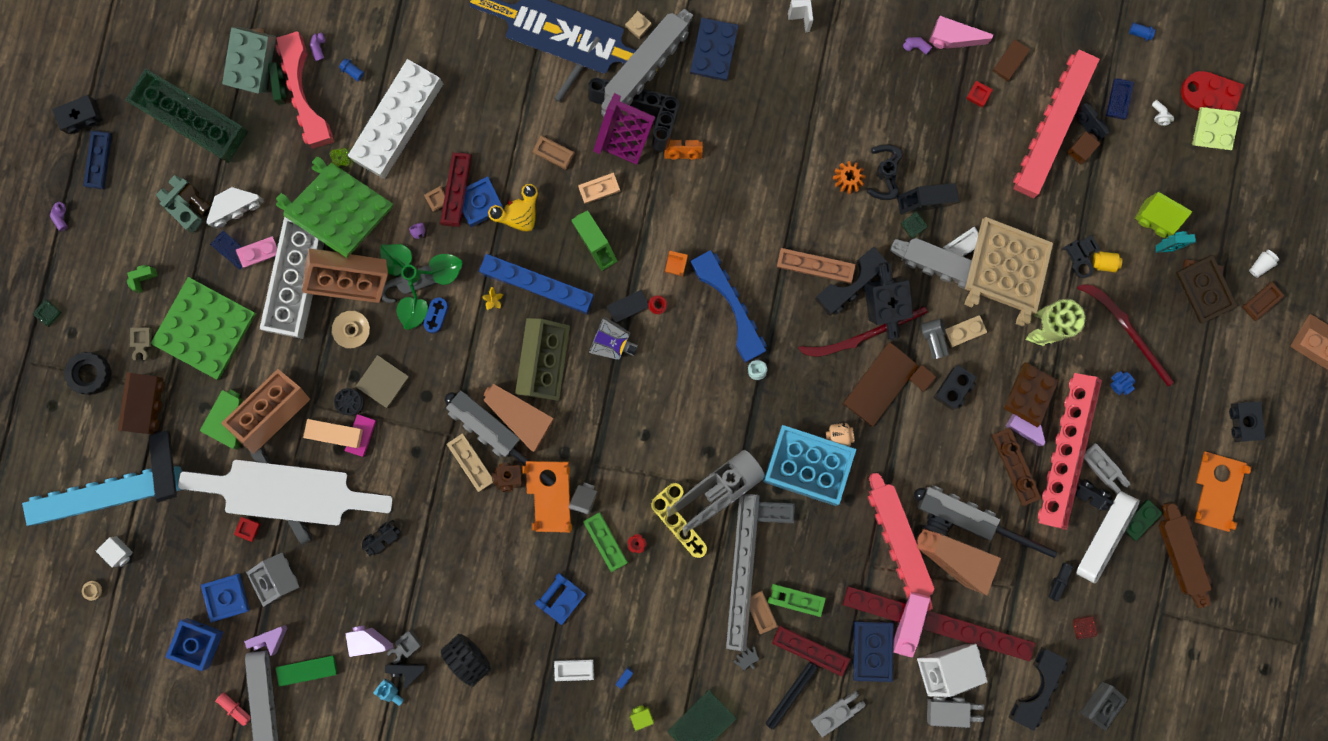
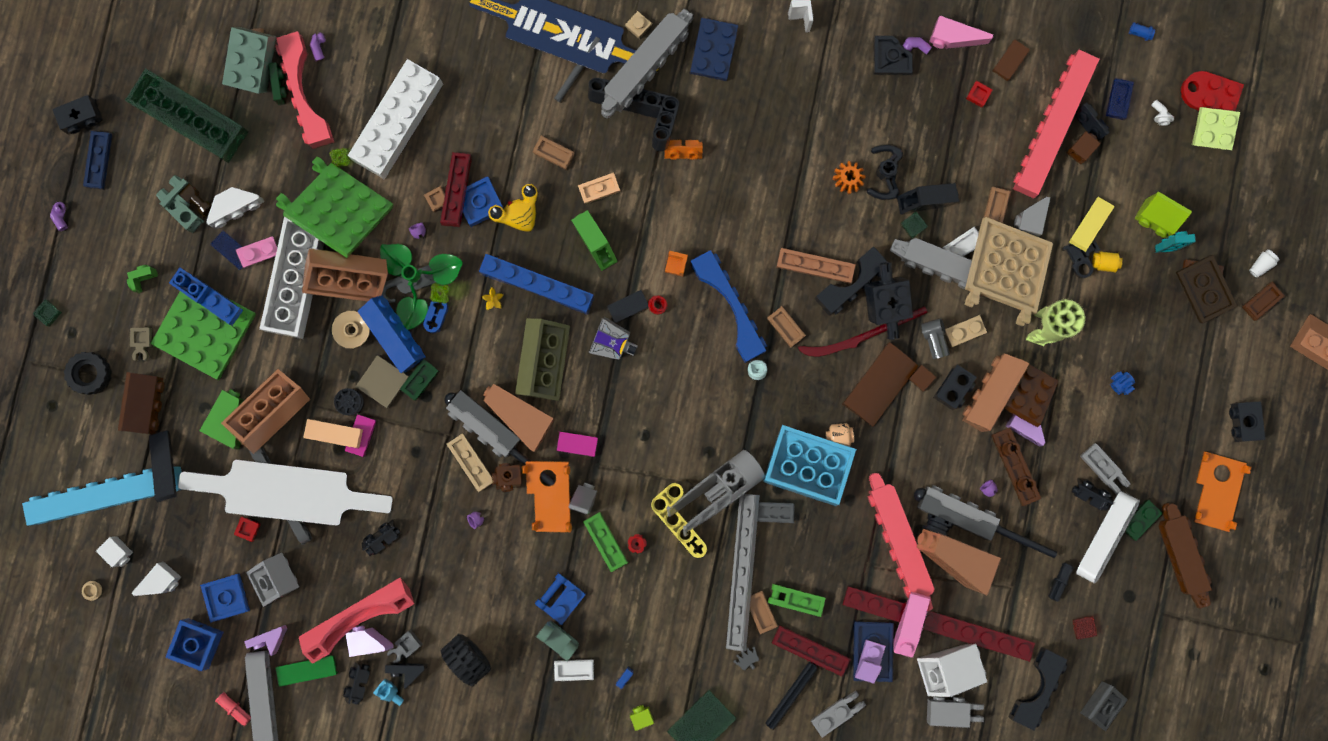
blue pin [339,59,365,82] -> none
magenta fence [593,93,655,165] -> none
coral brick [1038,373,1102,530] -> none
dark red piece [1076,284,1174,386] -> none
none -> white slope [132,562,181,596]
none -> blue slope [169,267,243,326]
none -> coral arch [299,578,415,664]
none -> black hinge [343,662,371,705]
none -> blue brick [357,295,426,373]
none -> dark green plate [400,359,440,401]
none -> clear neon green plate [430,283,450,303]
none -> medium lavender hinge [467,512,484,529]
none -> sand green piece [536,621,579,661]
none -> dark pink tile [557,432,598,457]
none -> medium nougat tile [767,306,806,348]
none -> lavender slope [855,640,885,683]
none -> black plate [874,36,912,75]
none -> nougat slope [962,353,1029,432]
none -> medium lavender hinge [980,480,998,497]
none -> medium nougat tile [983,187,1011,223]
none -> light grey slope [1014,197,1050,237]
none -> light yellow tile [1069,197,1115,252]

